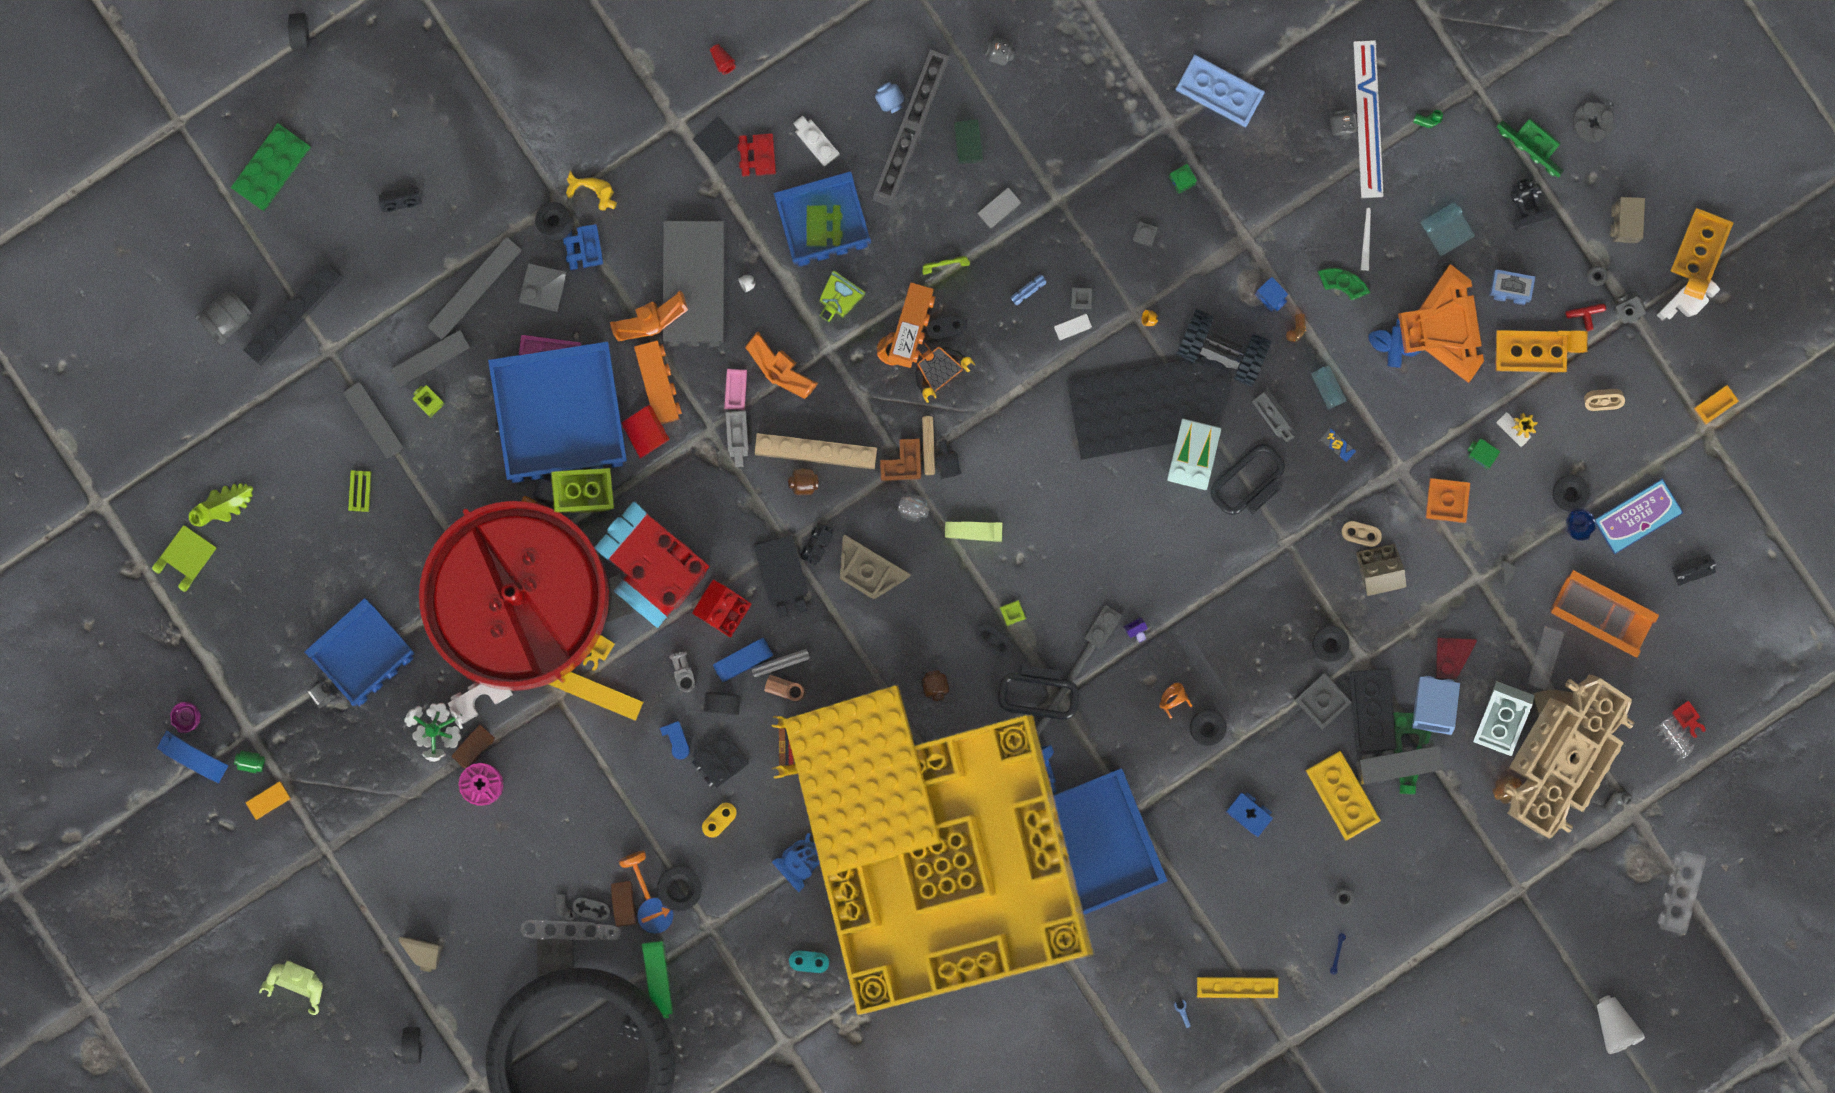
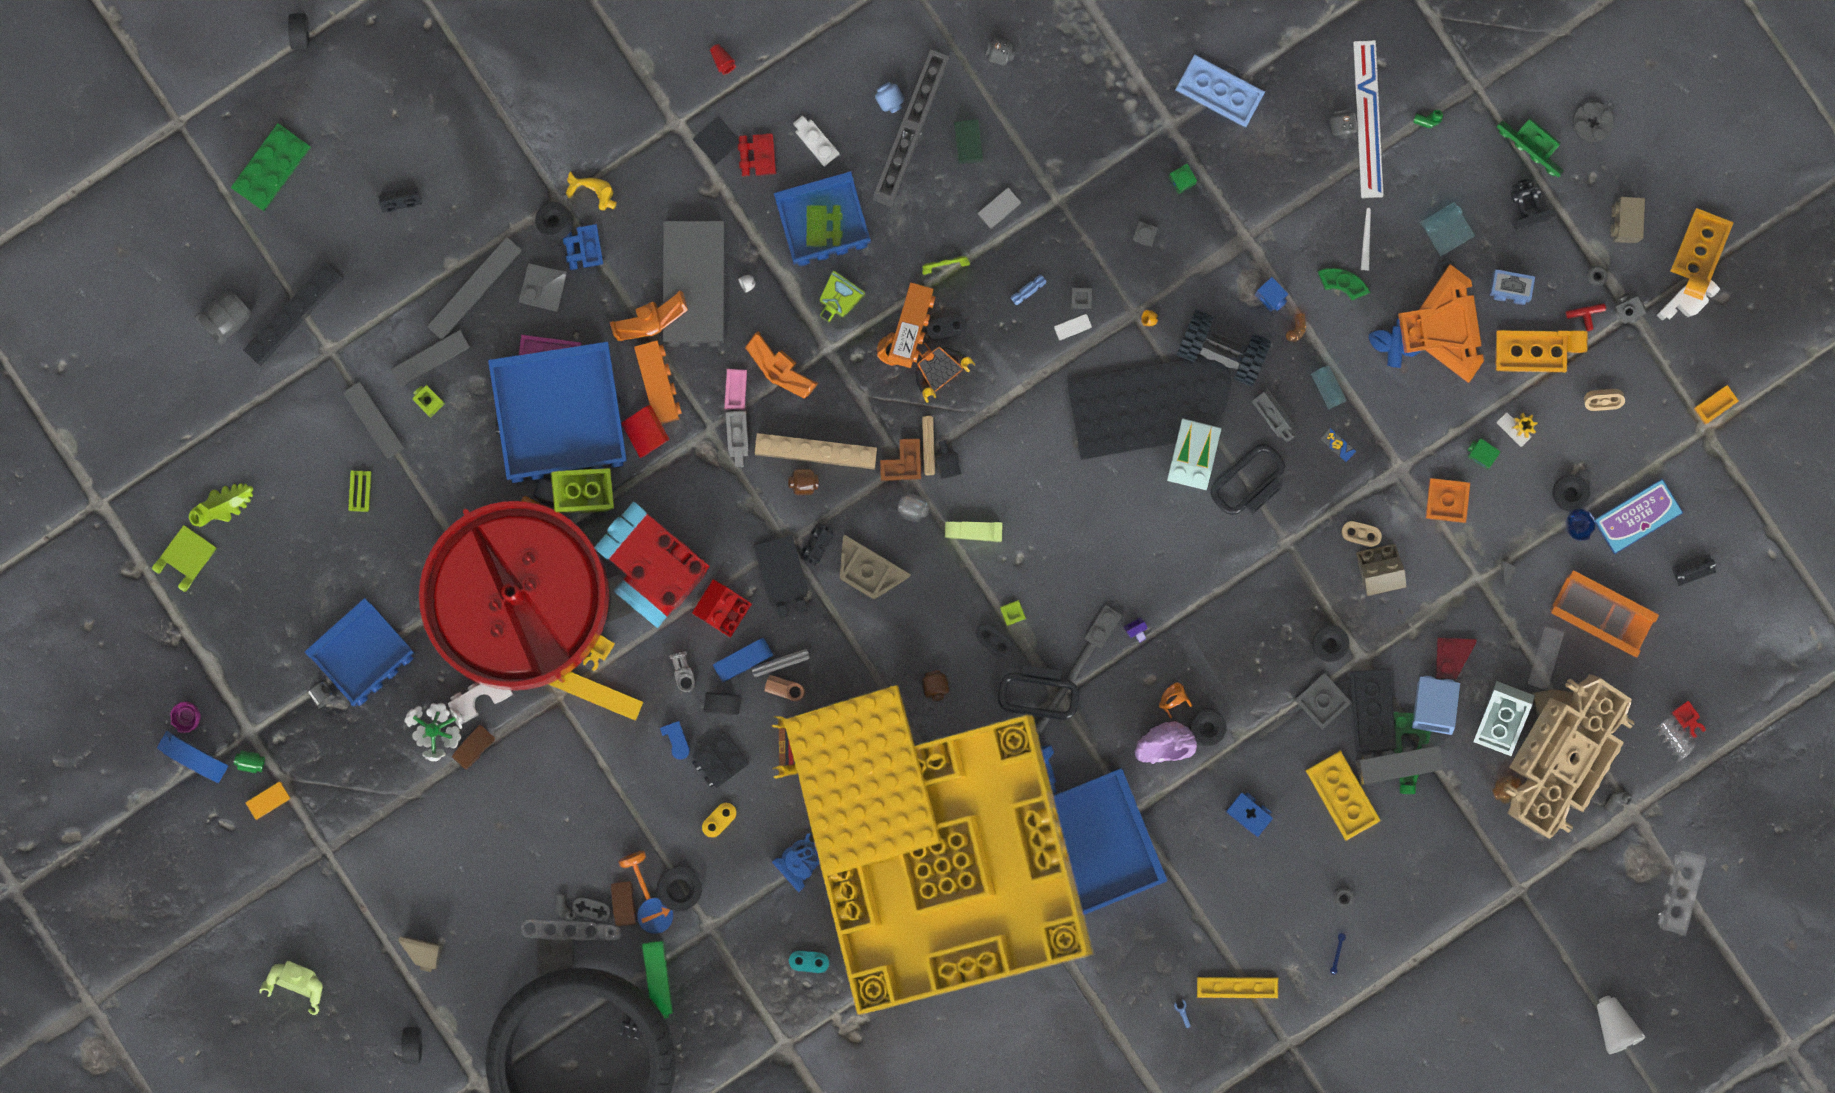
dark pink wheel [459,763,504,806] -> none
none -> lavender hair [1135,721,1197,764]

